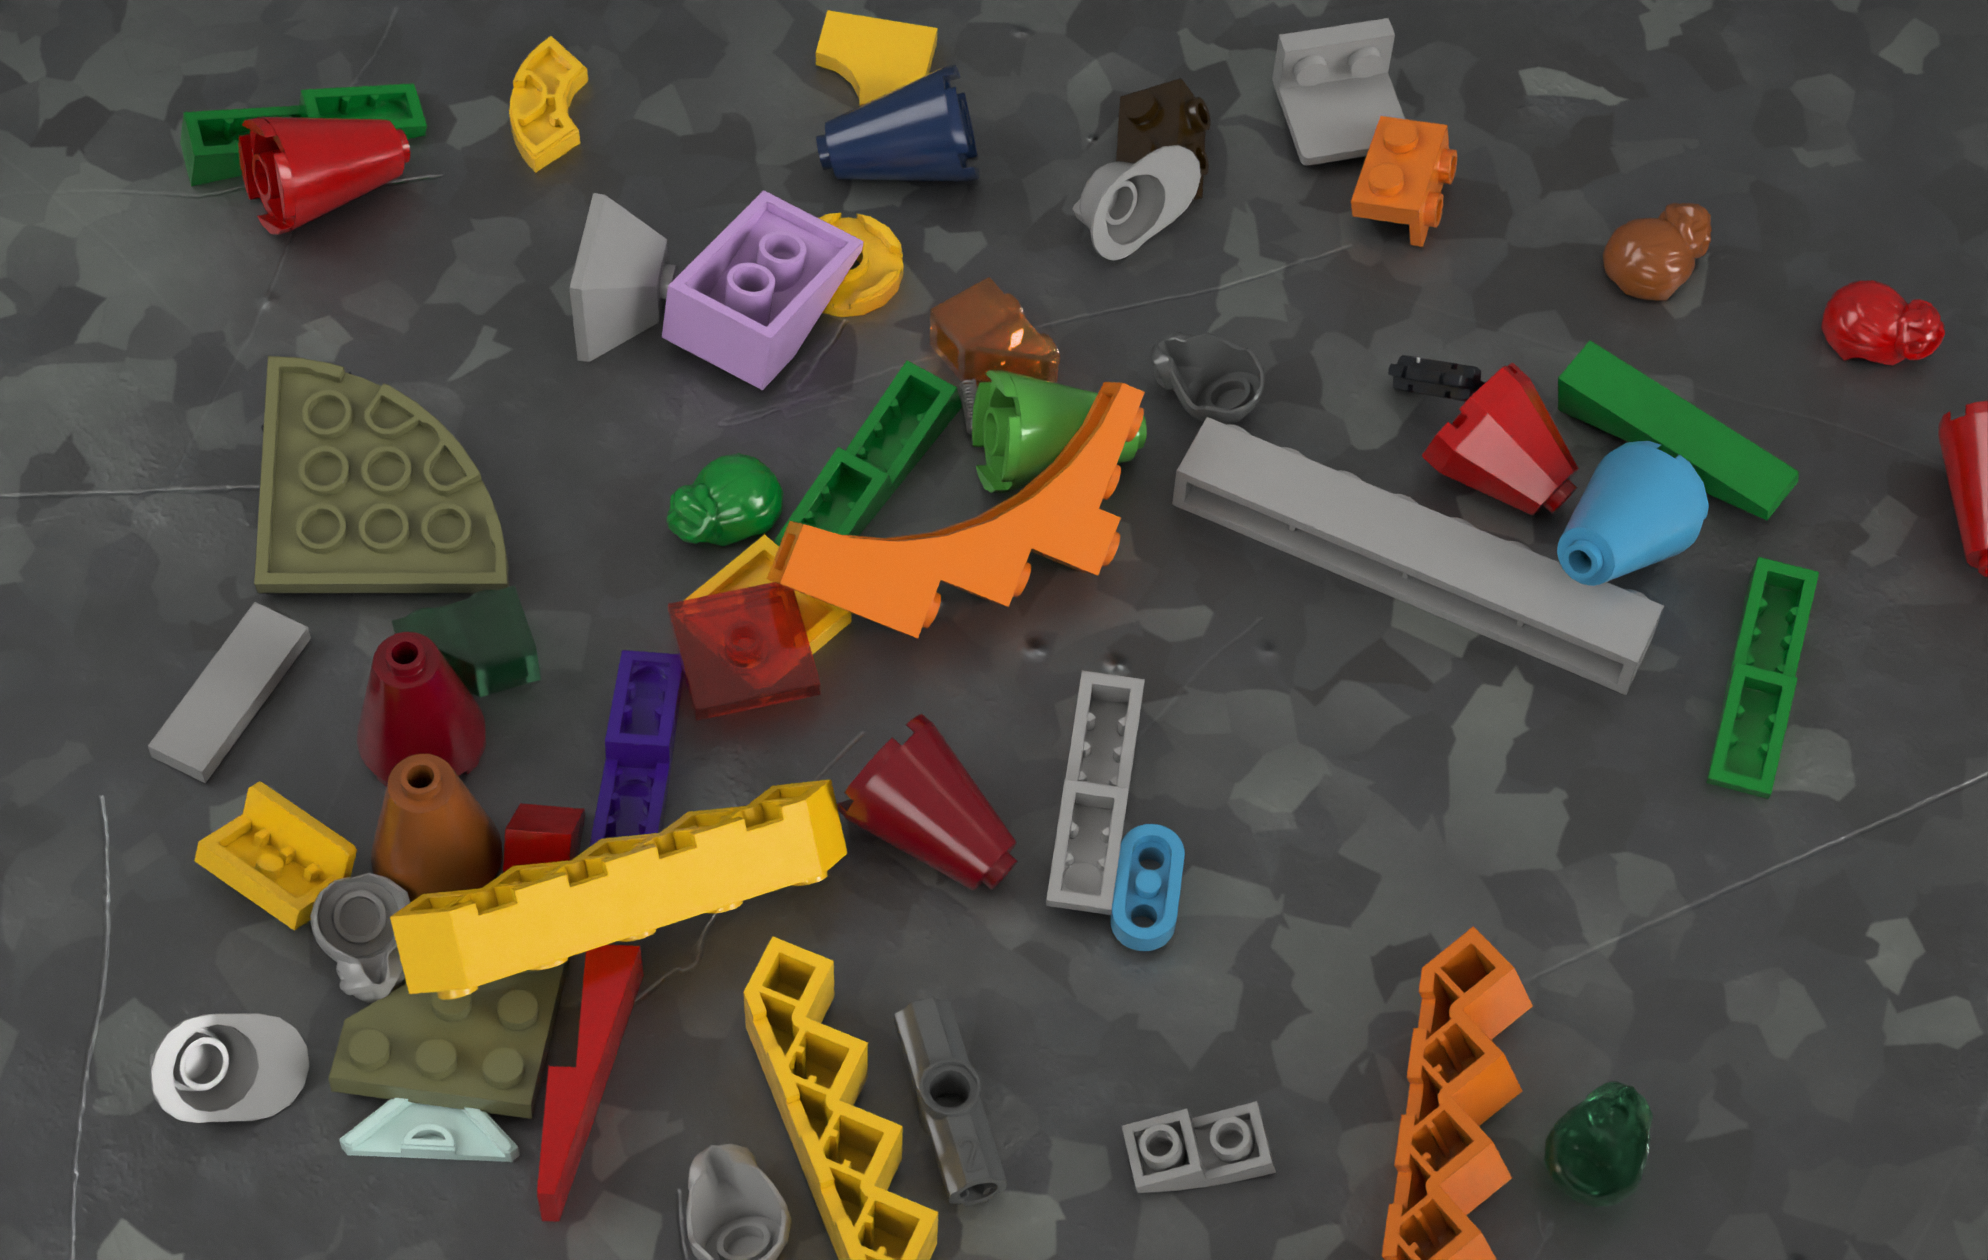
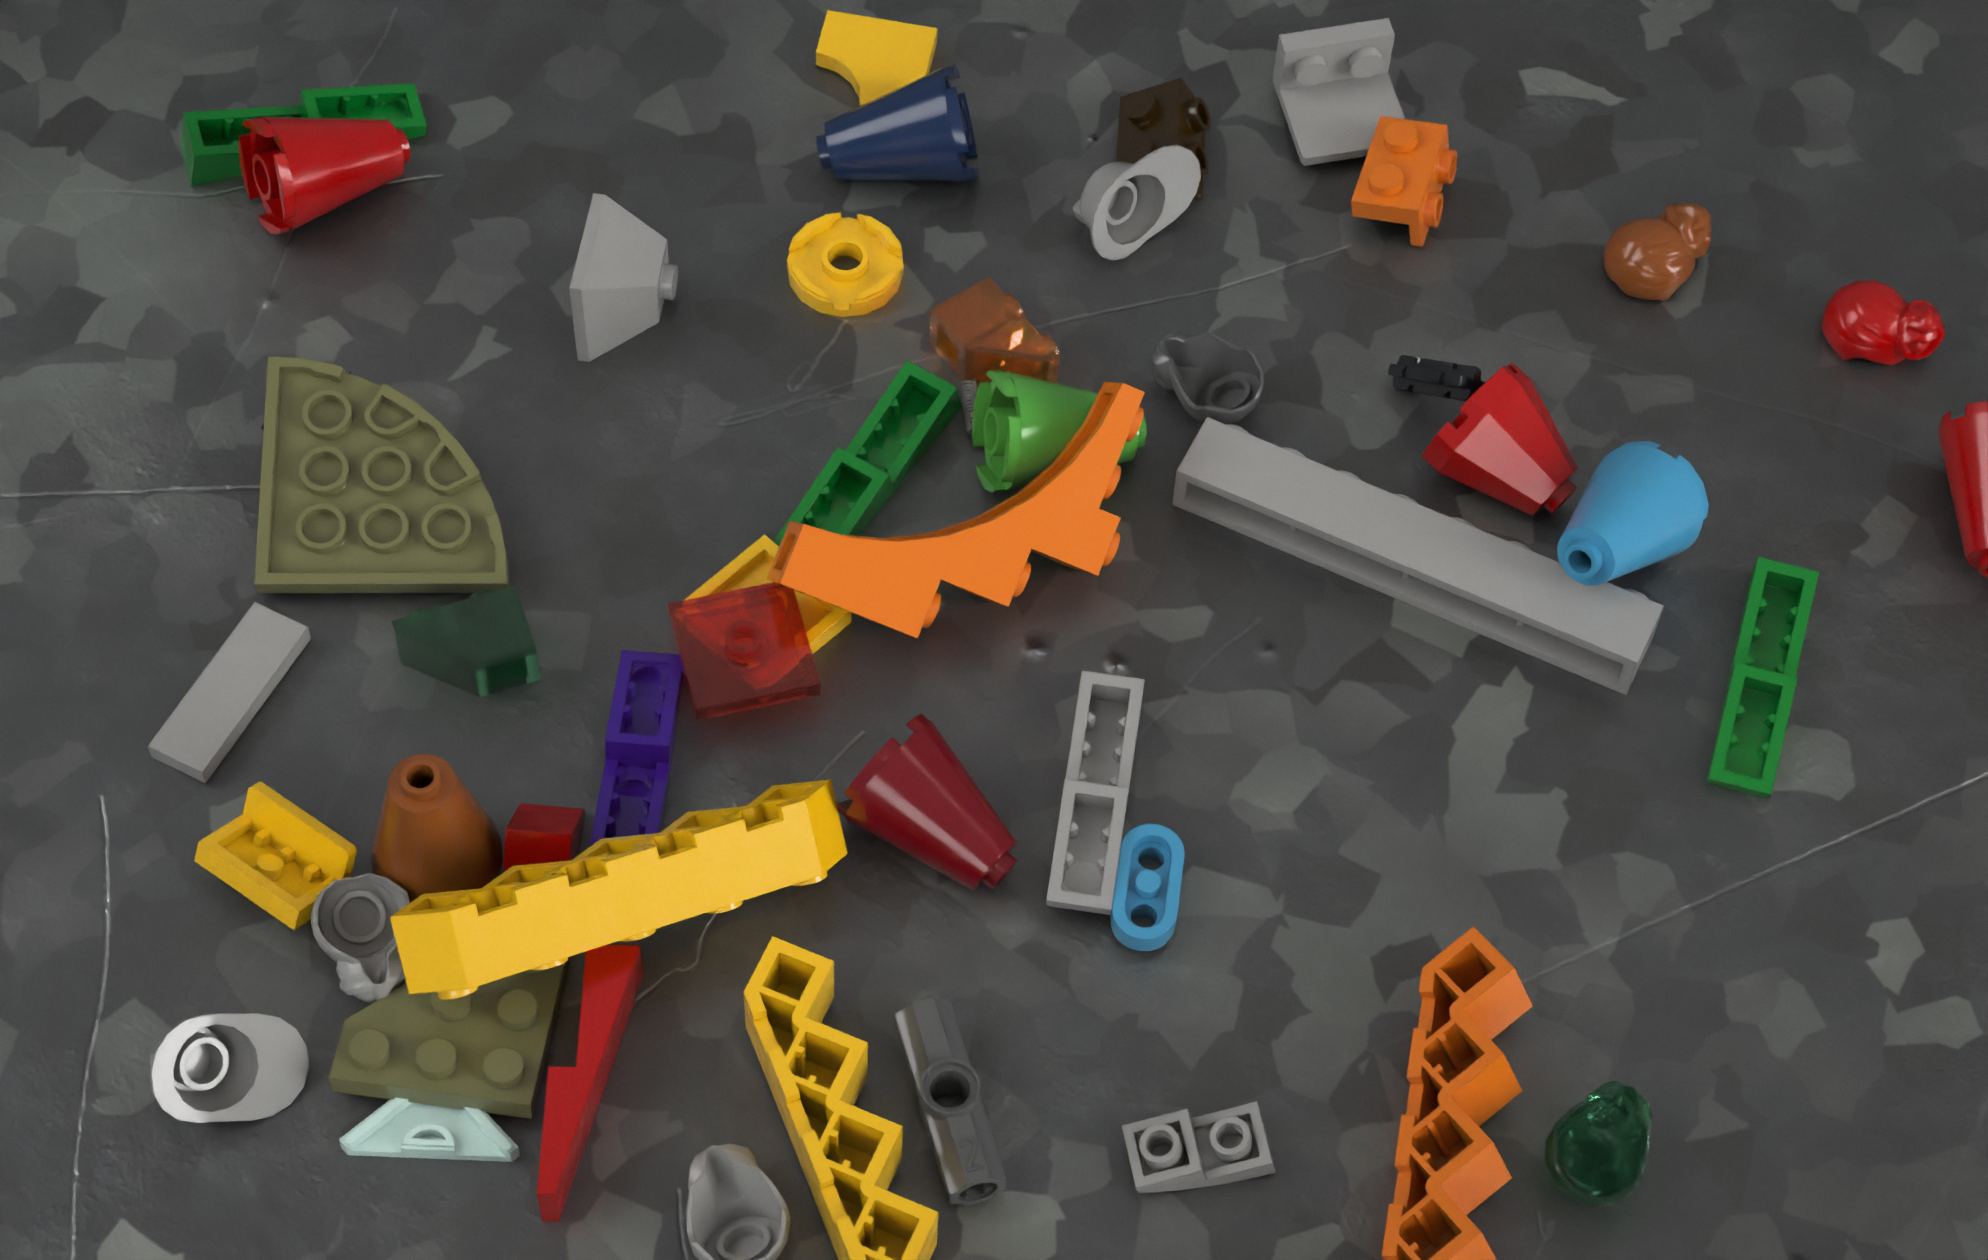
dark red cone [357,632,486,787] -> none
yellow tile [509,36,588,173] -> none
lavender slope [662,190,864,390] -> none
green hair [666,453,783,546] -> none
green slope [1558,340,1799,521] -> none

